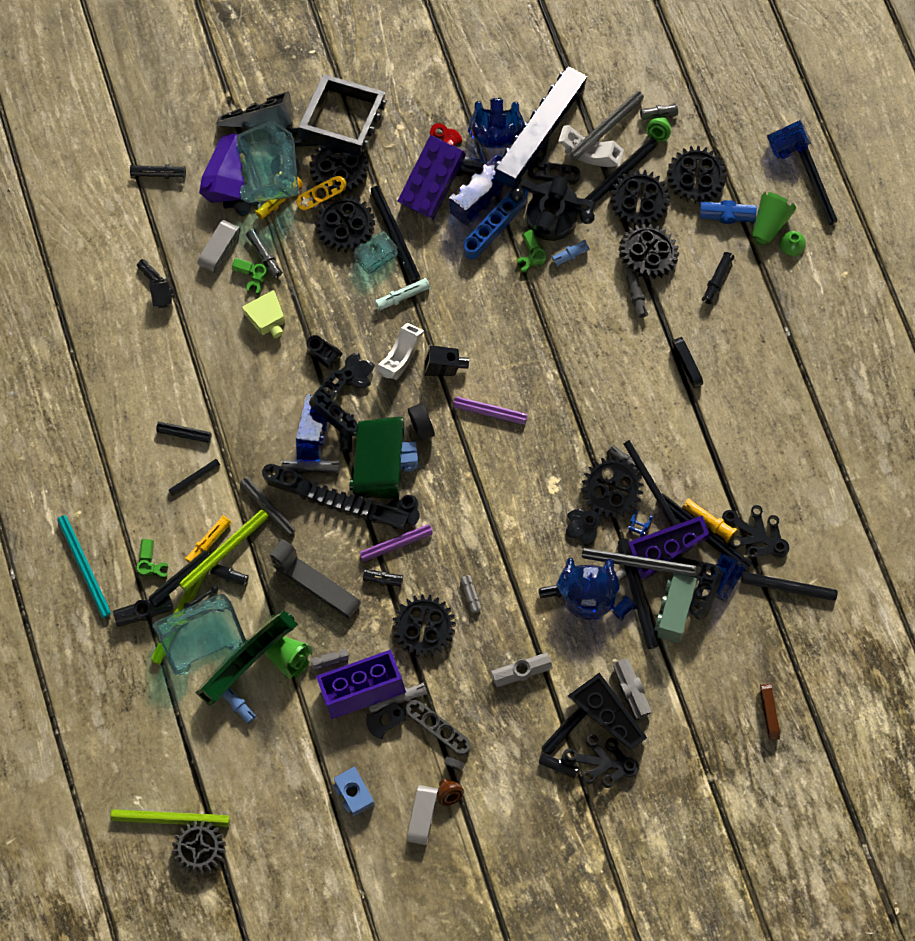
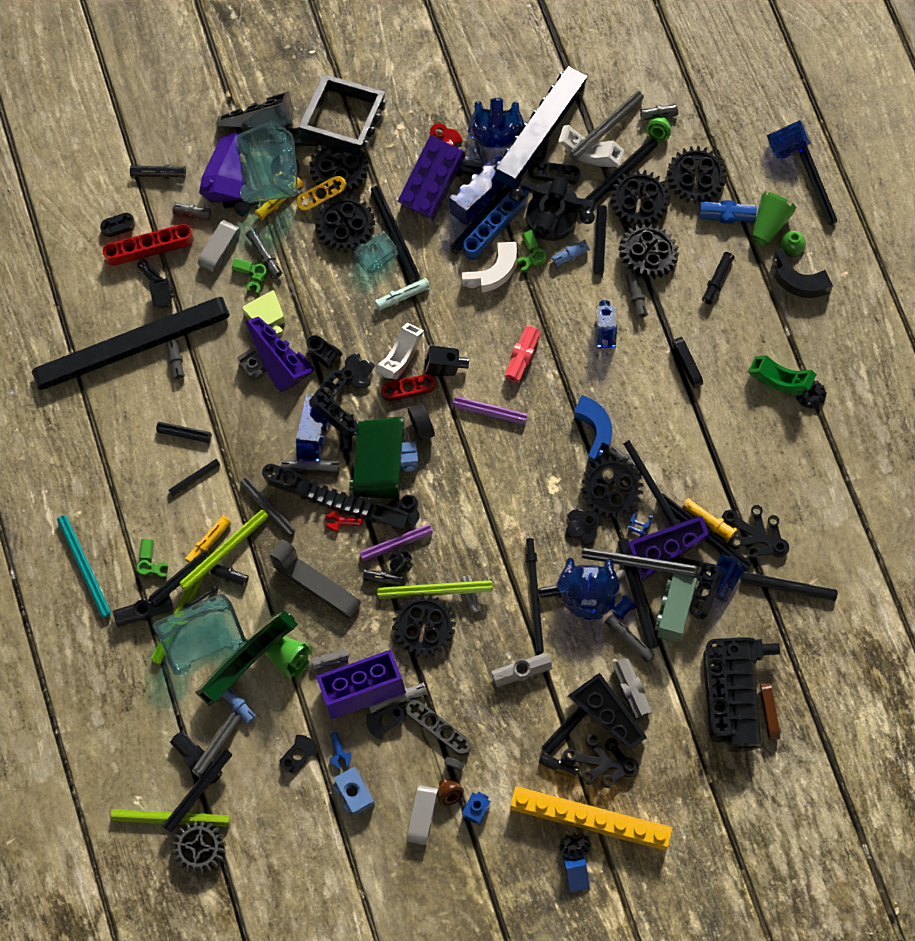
none -> black beam [32,297,230,390]
none -> black beam [100,213,135,237]
none -> red beam [102,224,193,266]
none -> black axle [163,748,232,832]
none -> dark grey pin [166,340,185,379]
none -> black piece [170,731,223,785]
none -> dark grey pin [172,202,211,220]
none -> dark grey axle [192,711,241,777]
none -> dark grey brick [237,347,267,381]
none -> dark purple wedge [245,316,315,392]
none -> black piece [279,735,318,774]
none -> red bar [325,510,362,532]
none -> blue bar [330,732,351,770]
none -> lime axle [377,581,493,599]
none -> red beam [381,374,435,401]
none -> black gear [388,550,414,574]
none -> black axle [449,185,513,254]
none -> white arch [462,242,517,292]
none -> blue brick [462,792,491,826]
none -> coral piece [504,326,541,383]
none -> yellow brick [510,786,673,851]
none -> black bar [525,538,544,653]
none -> black gear [559,832,591,859]
none -> blue slope [562,855,590,893]
none -> blue arch [574,395,612,465]
none -> black axle [594,205,607,275]
none -> clear blue torso [596,300,617,348]
none -> dark grey pin [604,614,655,663]
none -> black piece [703,637,780,752]
none -> green arch [747,355,817,395]
none -> black arch [773,248,833,298]
none -> black gear [796,380,827,409]

